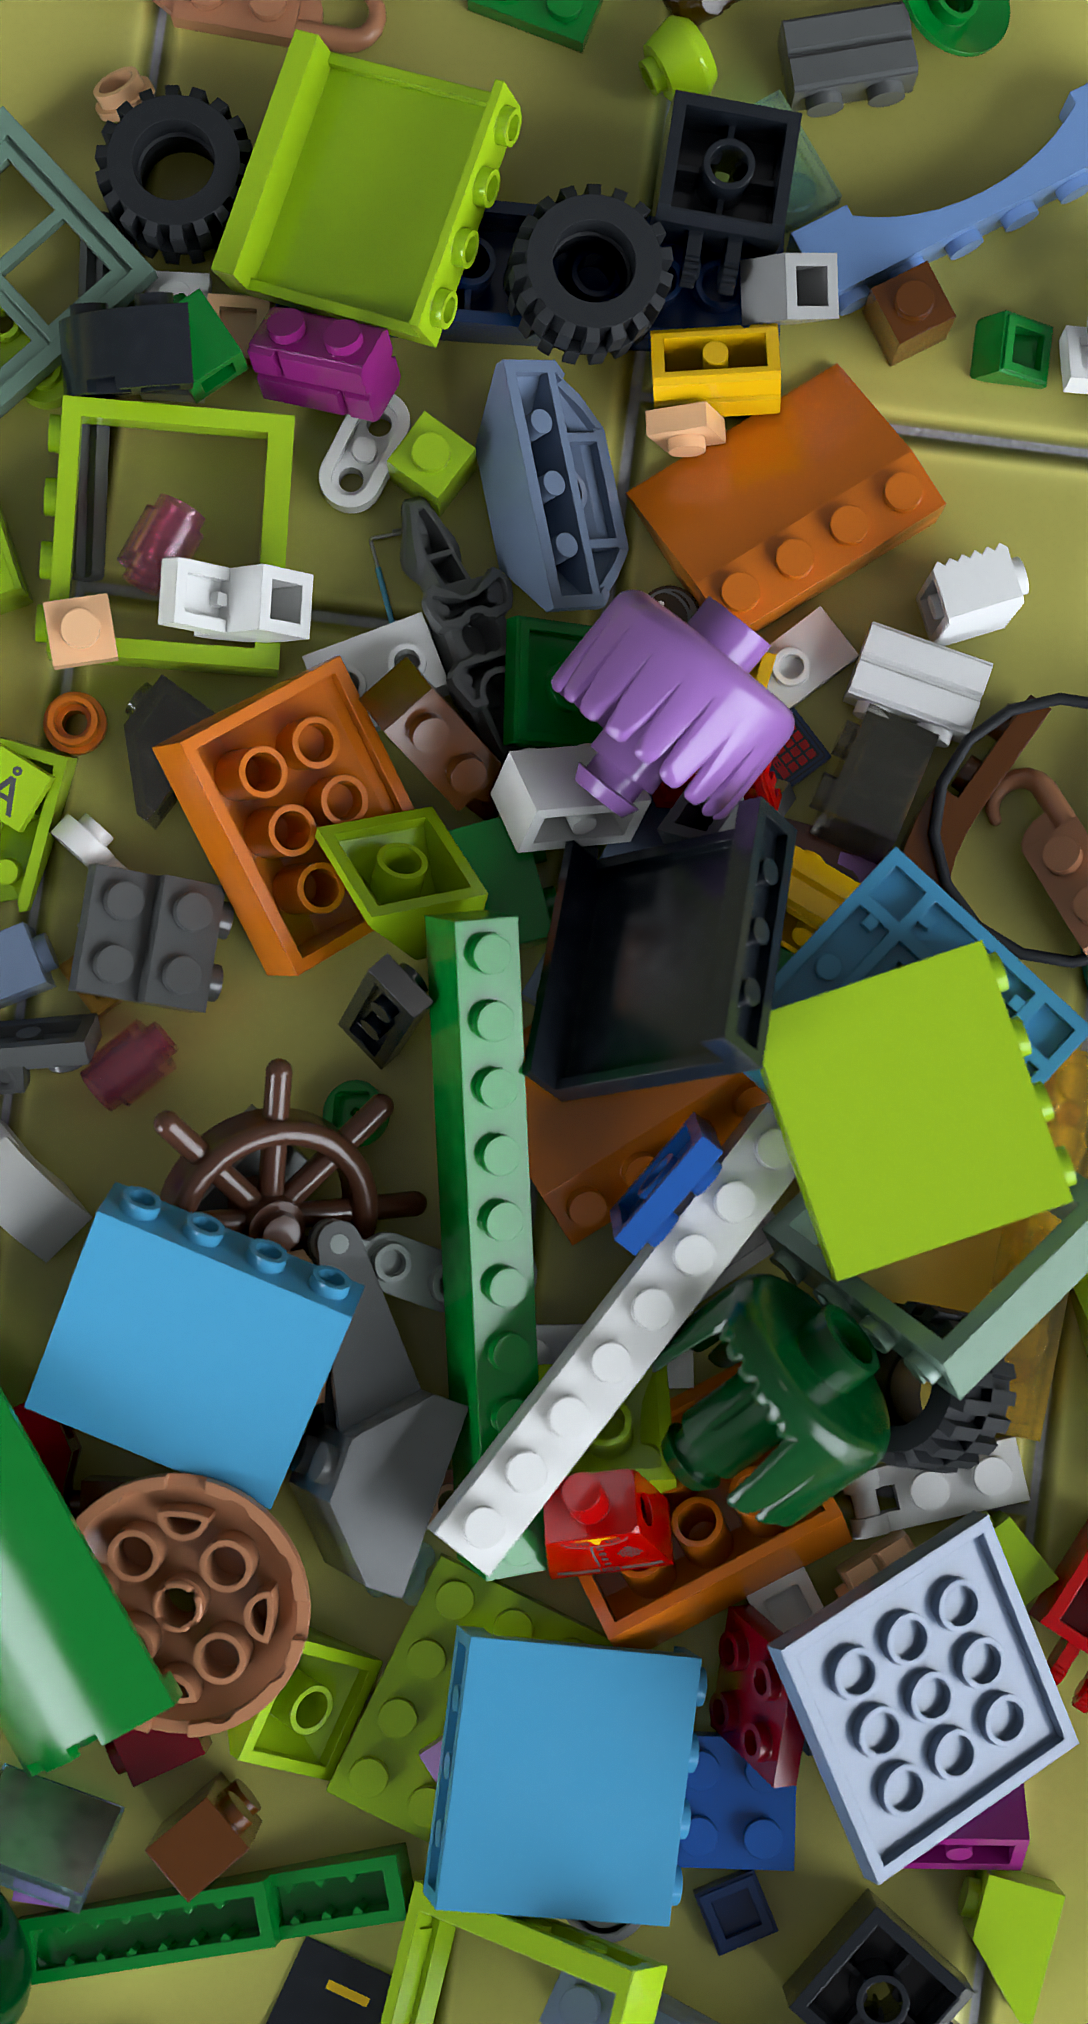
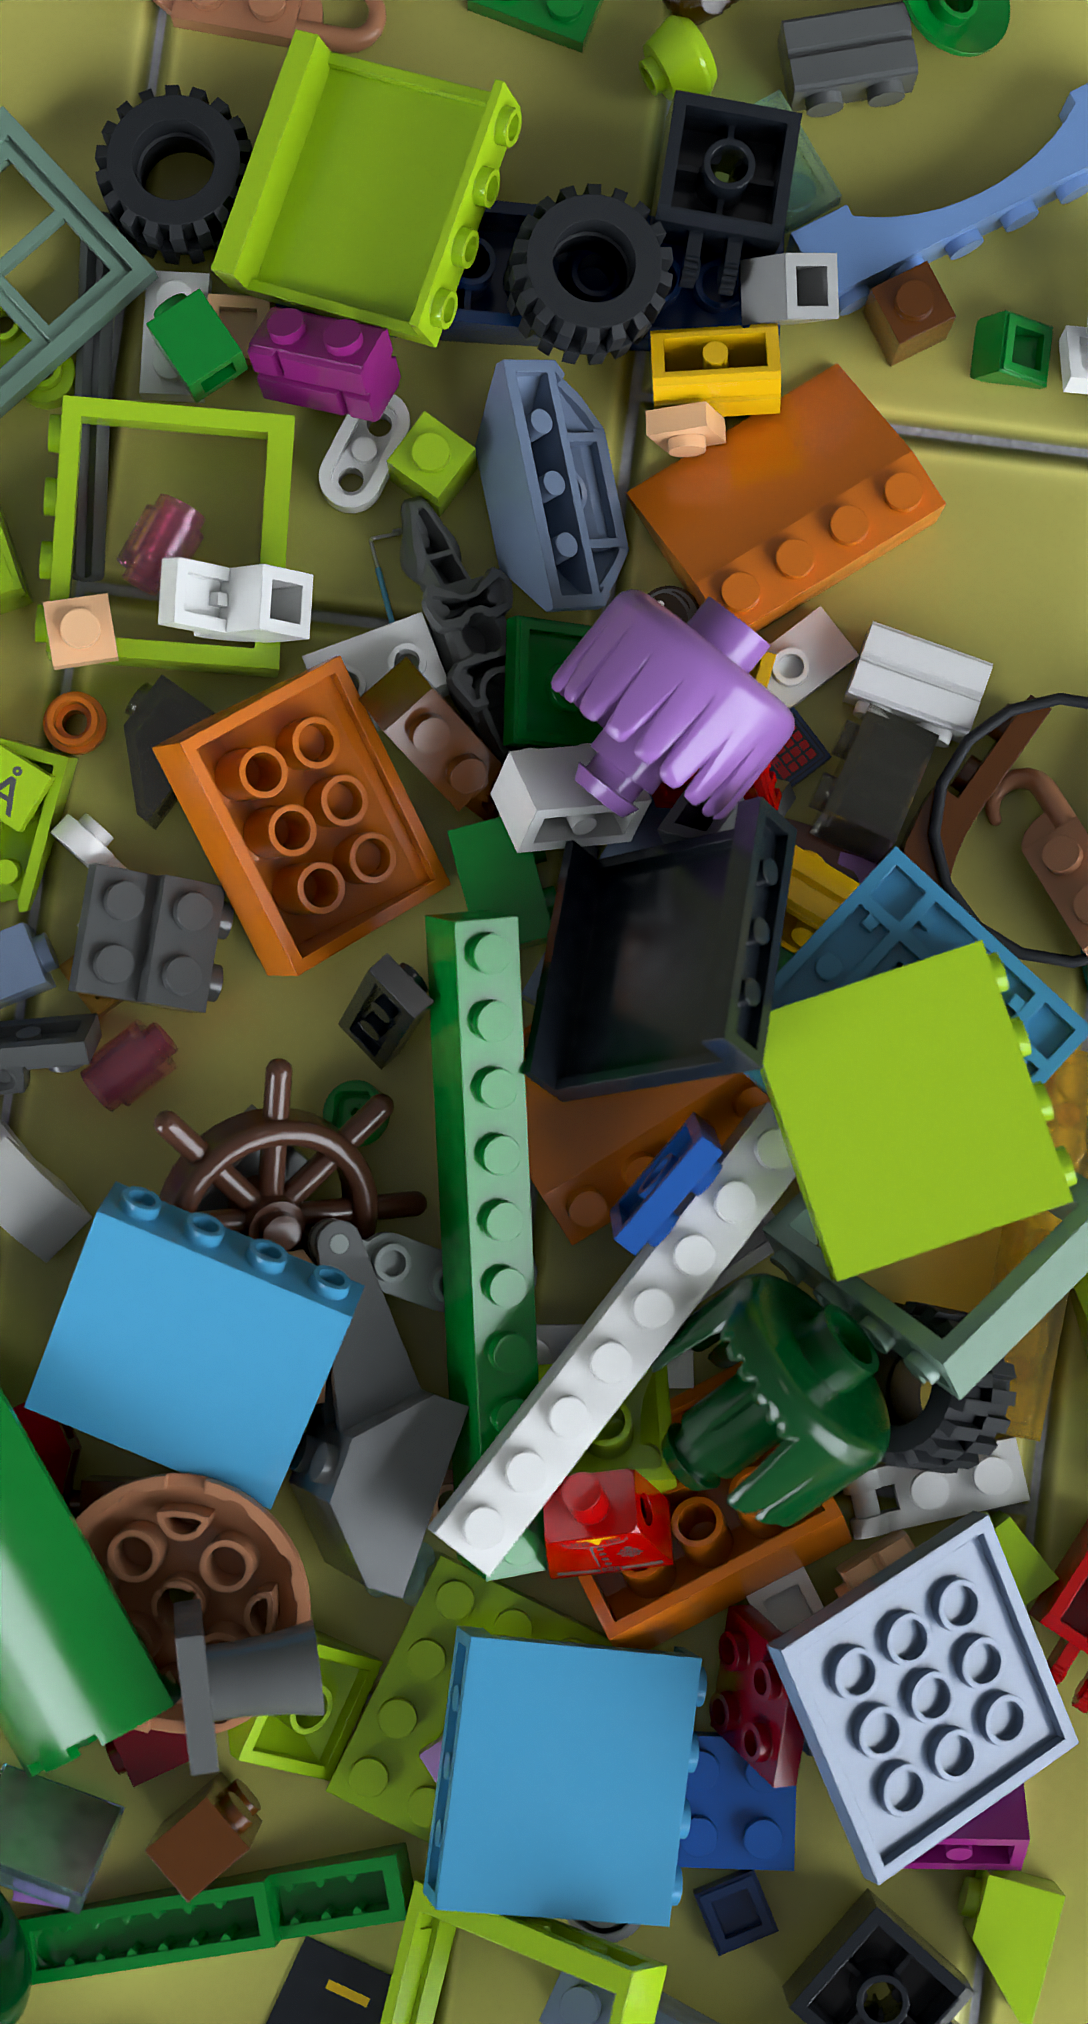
black brick [59,292,194,399] -> none
light nougat plate [93,66,155,123] -> none
lime slope [315,806,488,960] -> none
white brick [916,543,1029,646] -> none
none -> dark grey plant [173,1599,325,1776]

